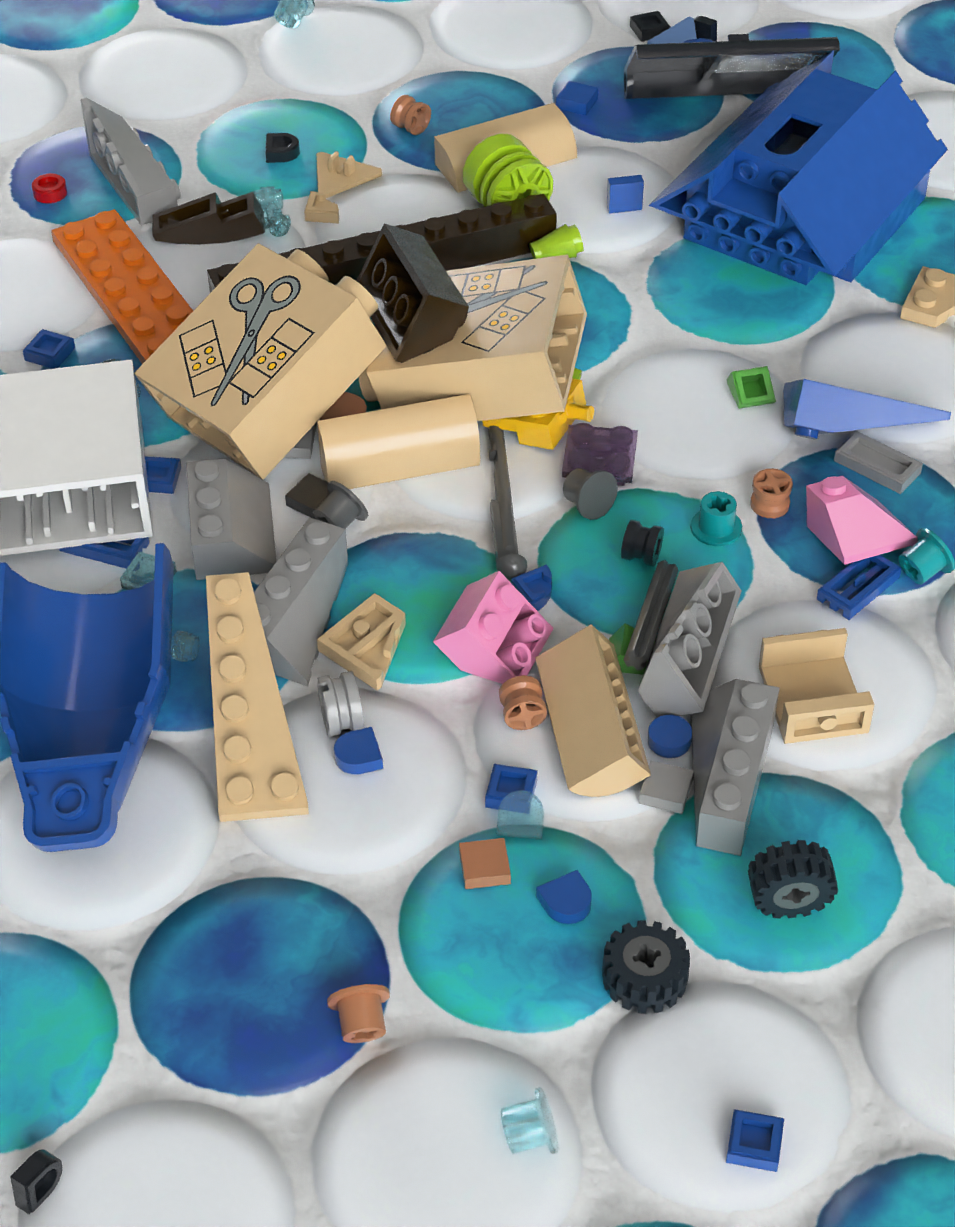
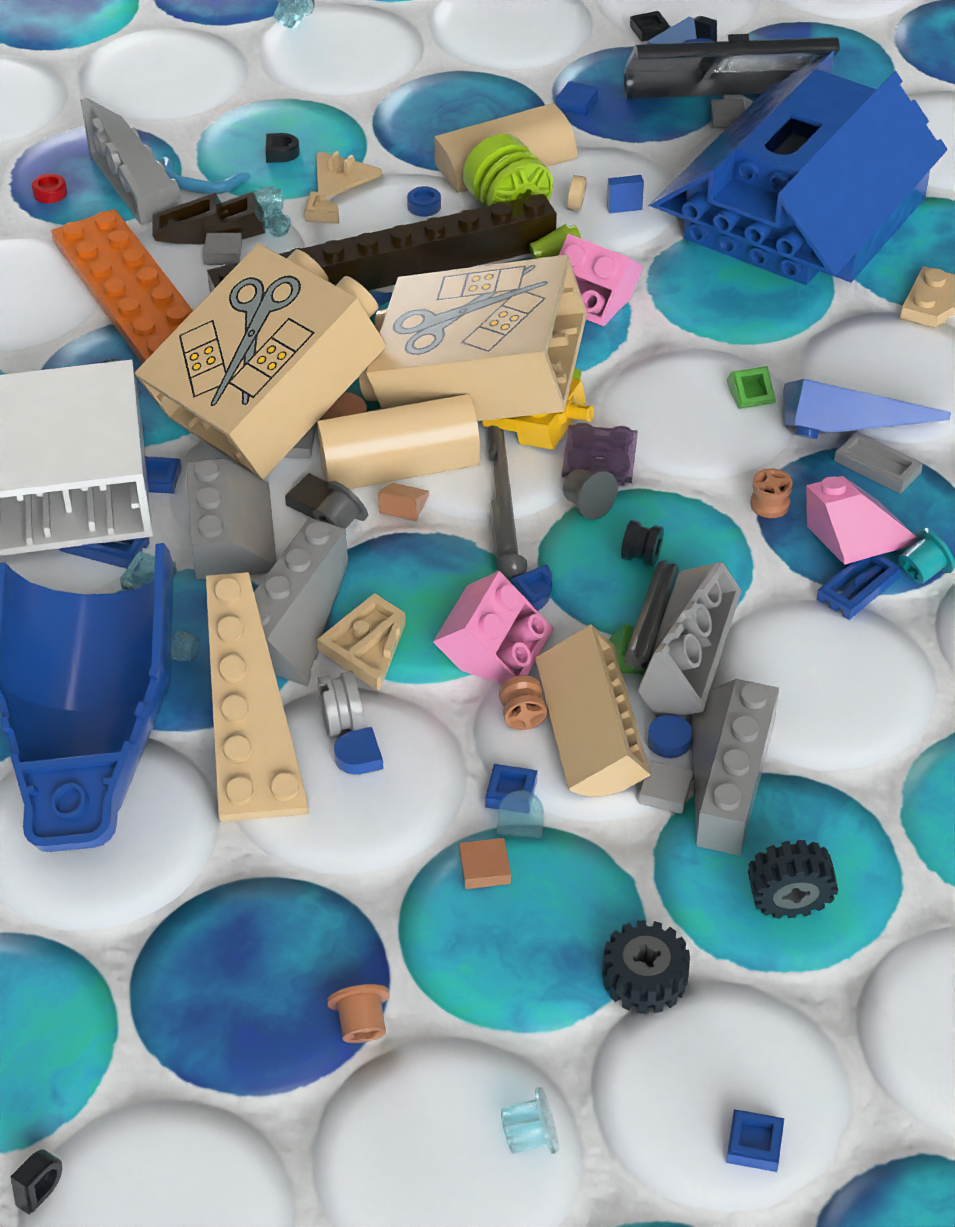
blue tile [23,329,75,369] -> none
dark brown slope [356,223,469,363] -> none
nougat wheel [390,95,431,135] -> none
blue tile [536,870,592,924] -> none
teal piece [690,491,742,546] -> none
tan panel [759,628,874,744] -> none
none -> dark azure animal [163,157,251,194]
none -> light grey tile [203,233,242,264]
none -> nougat slope [378,483,429,521]
none -> blue tile [407,186,441,217]
none -> bright pink slope [559,234,644,327]
none -> tan tile [567,175,587,211]
none -> light grey tile [710,99,745,128]

